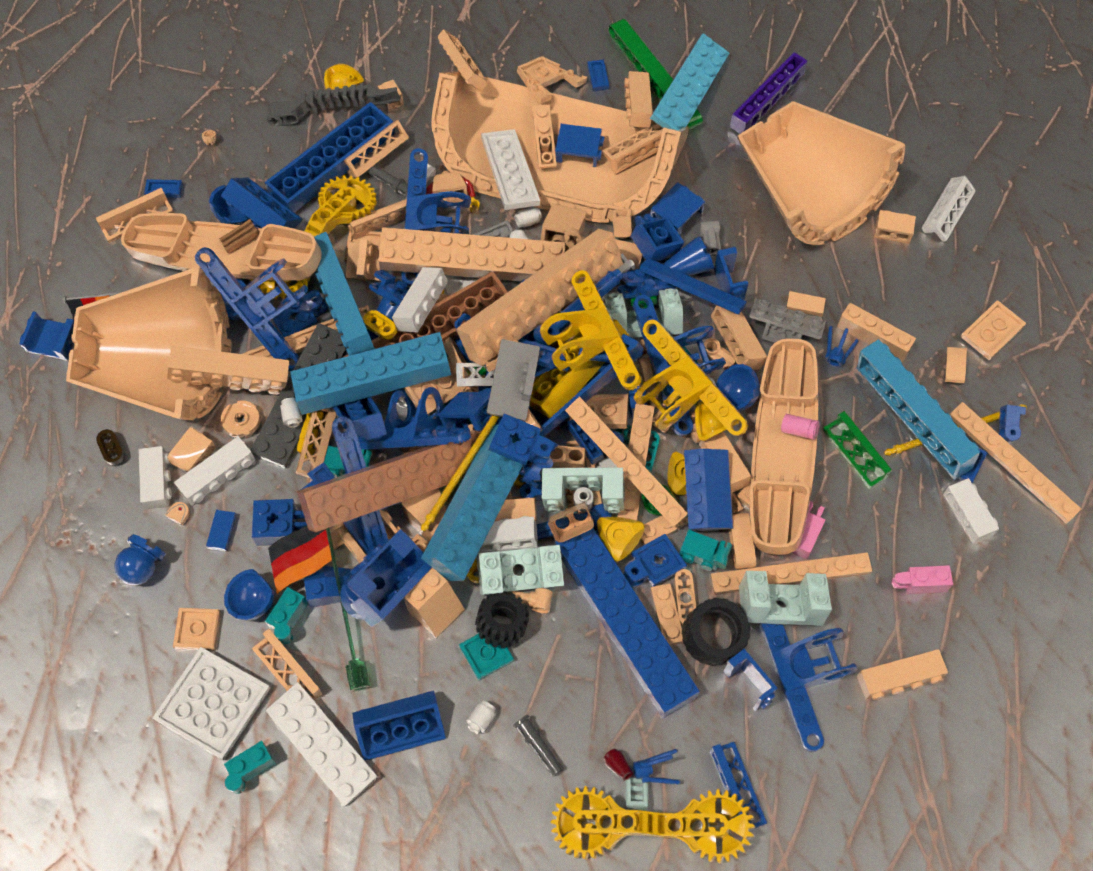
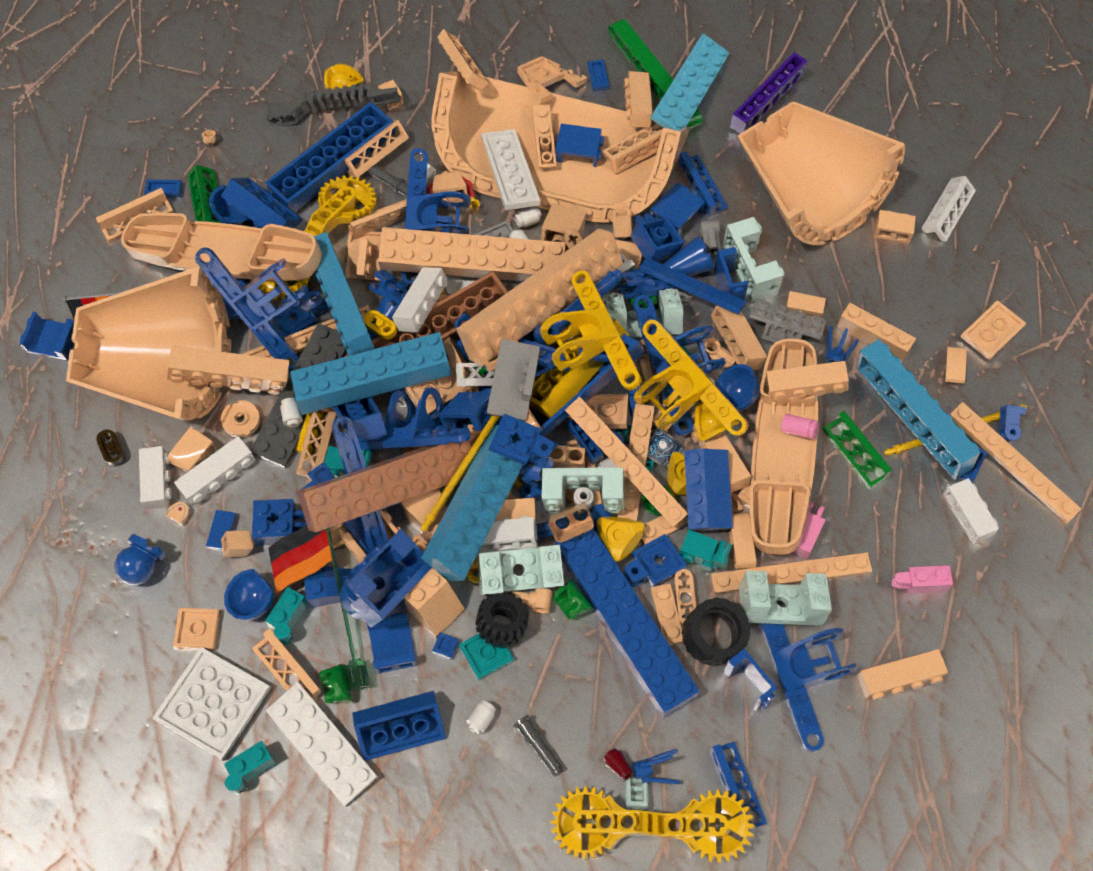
medium nougat tile [219,219,259,254] -> none
none -> green fence [187,165,221,223]
none -> light nougat brick [221,530,254,557]
none -> green hair [319,664,354,704]
none -> blue panel [366,613,417,675]
none -> blue tile [432,633,459,660]
none -> green hair [553,579,594,619]
none -> sticker [647,428,685,472]
none -> blue fence [679,151,728,217]
none -> light aqua plate [723,217,784,303]
none -> light nougat brick [767,361,849,401]

